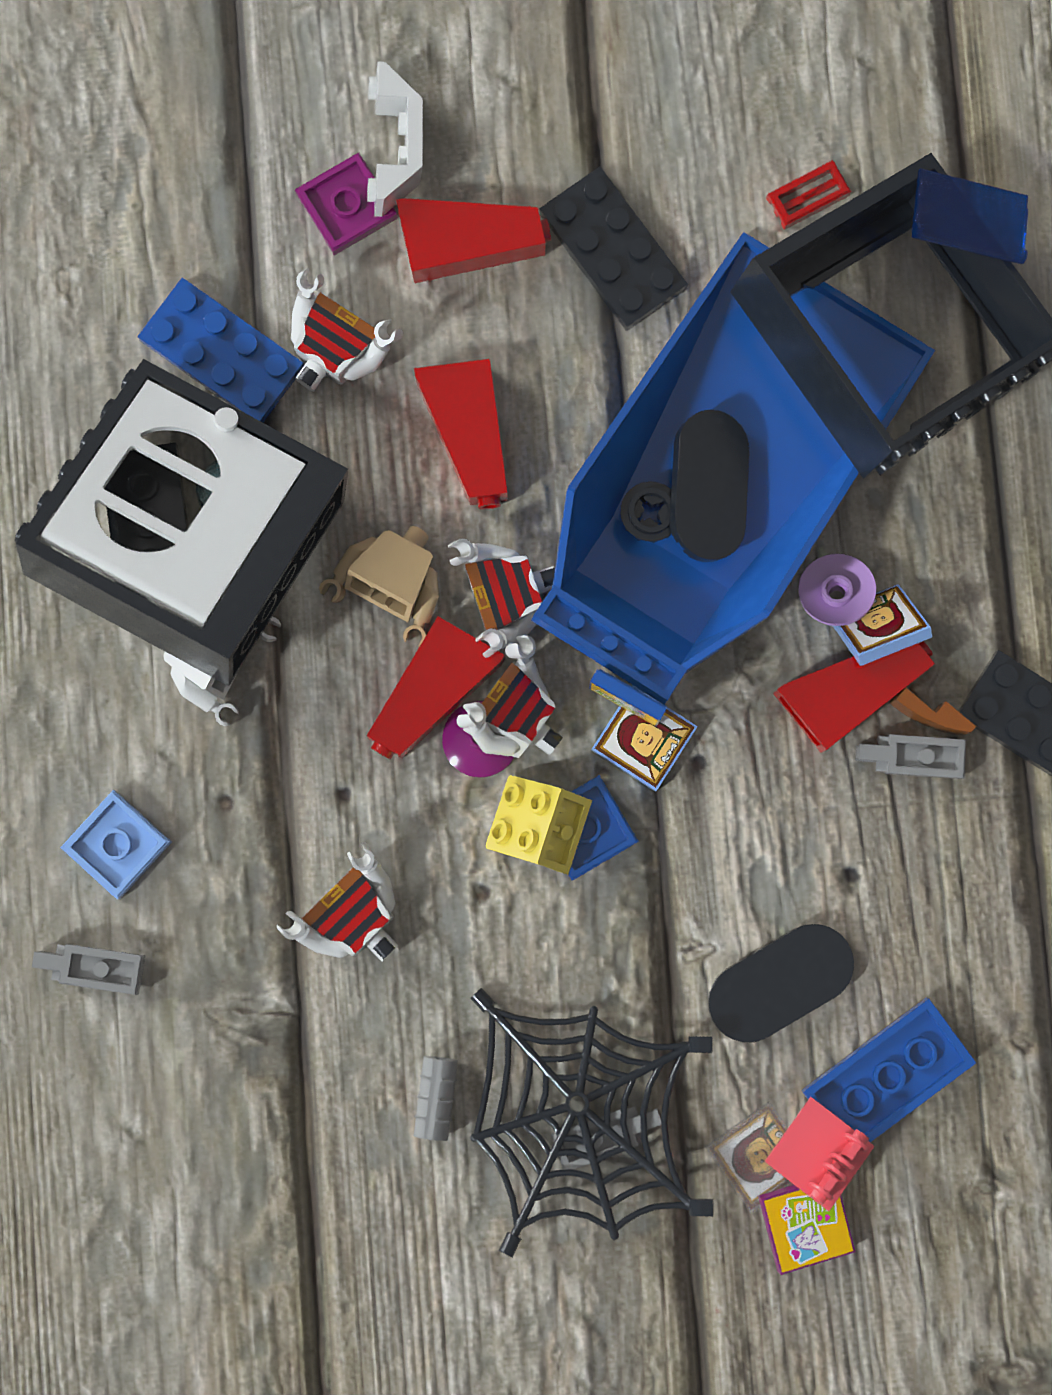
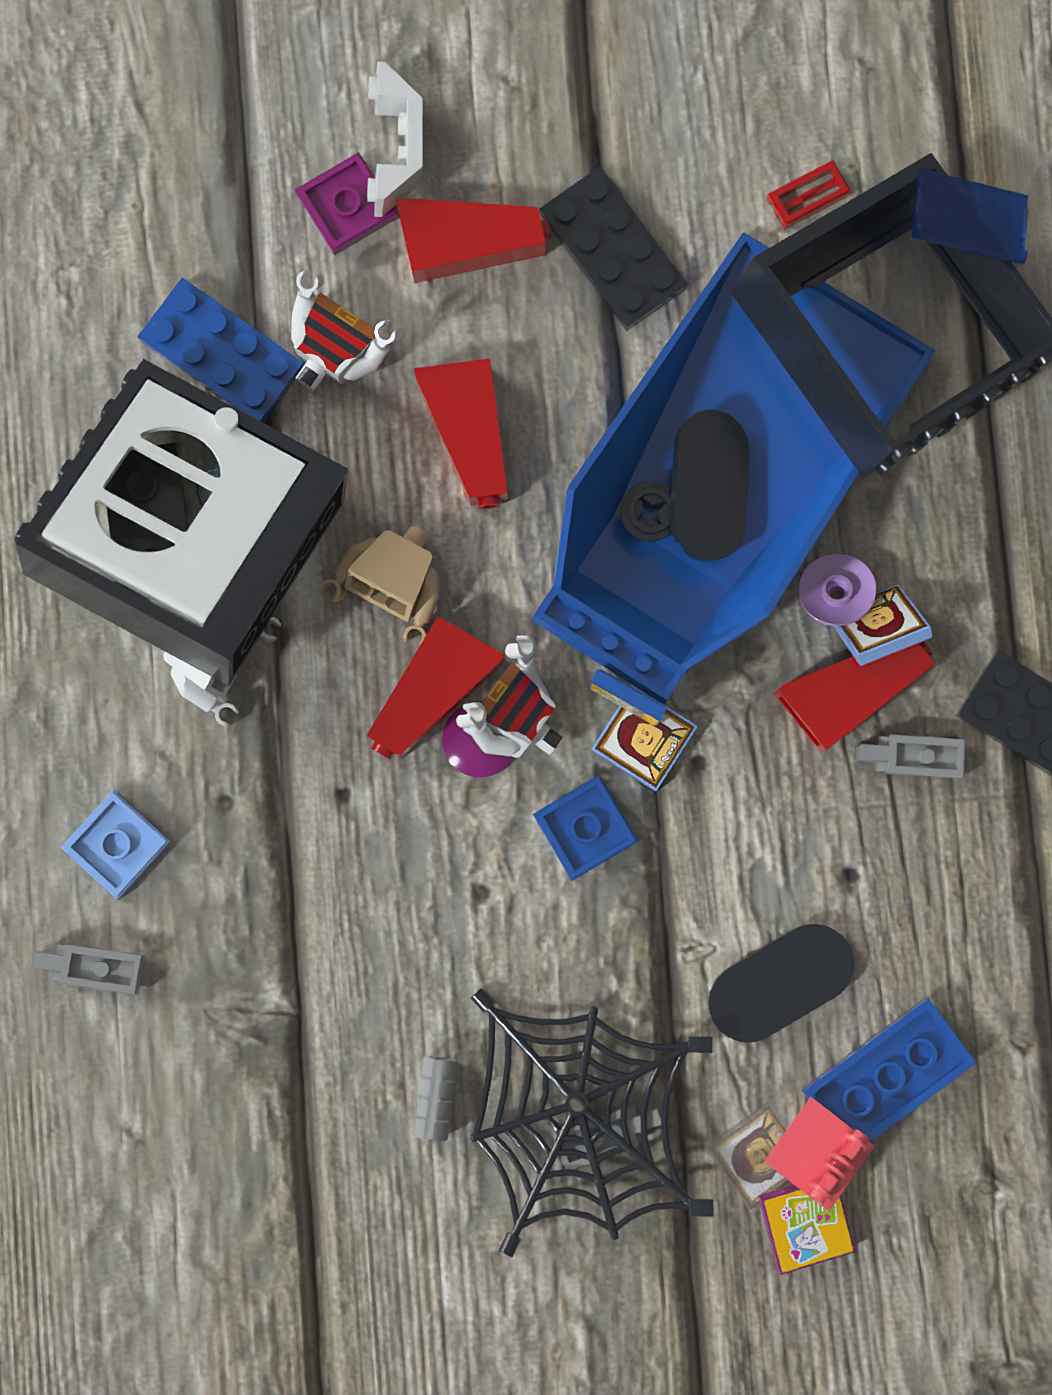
torso [277,842,398,962] -> none
torso [448,538,555,658] -> none
light yellow bracket [486,775,592,875] -> none
dark orange slope [889,688,976,736] -> none

